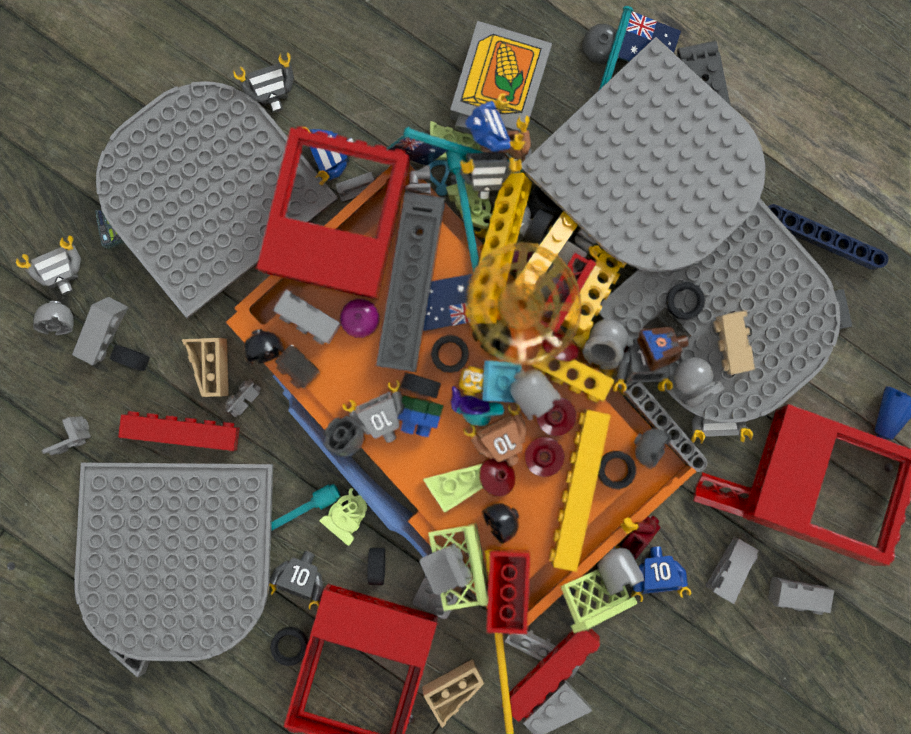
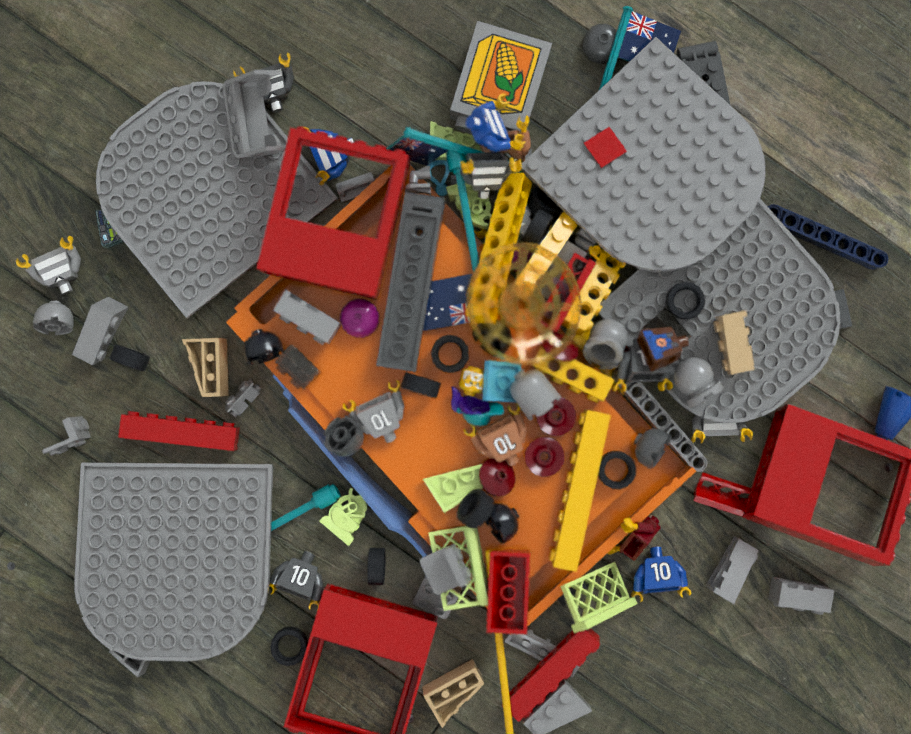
hips [398,395,444,437] -> none
light grey cylinder [597,547,644,596] -> none
none -> light grey windscreen [223,70,286,158]
none -> black tyre [457,489,494,529]
none -> red sticker [584,127,627,168]

